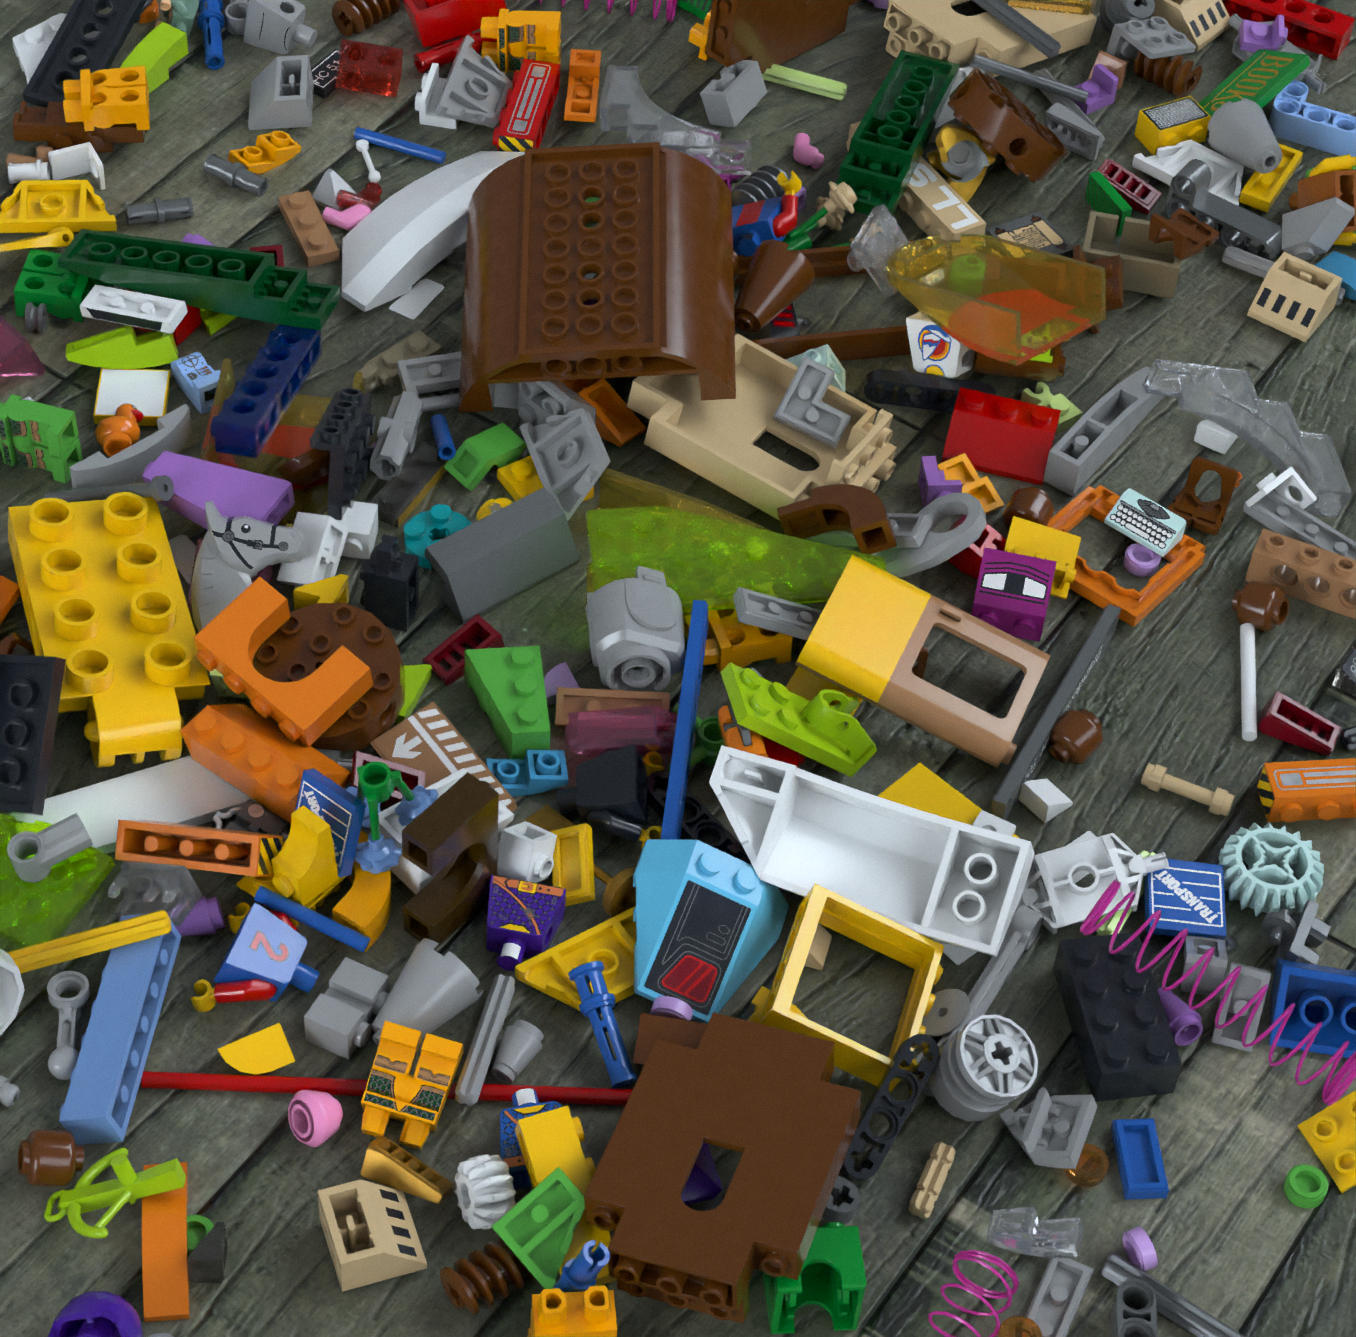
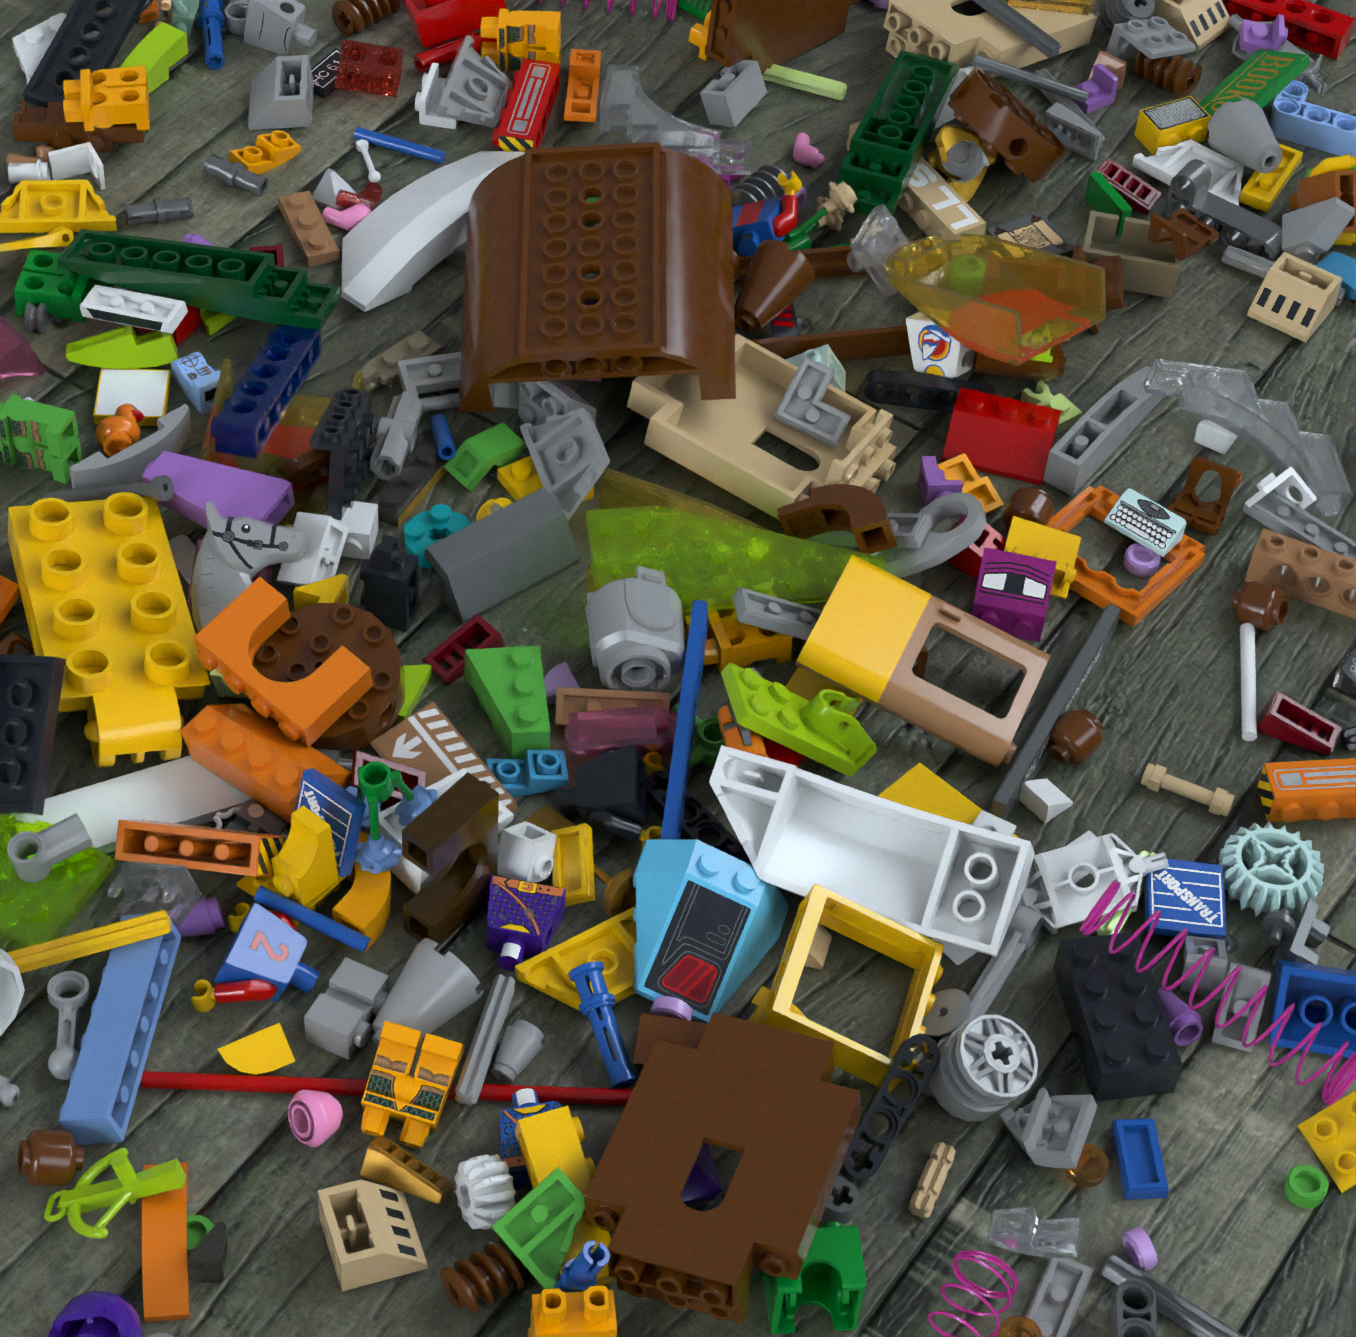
white sticker [389,279,444,319] -> none
orange slope [560,378,647,447] -> none

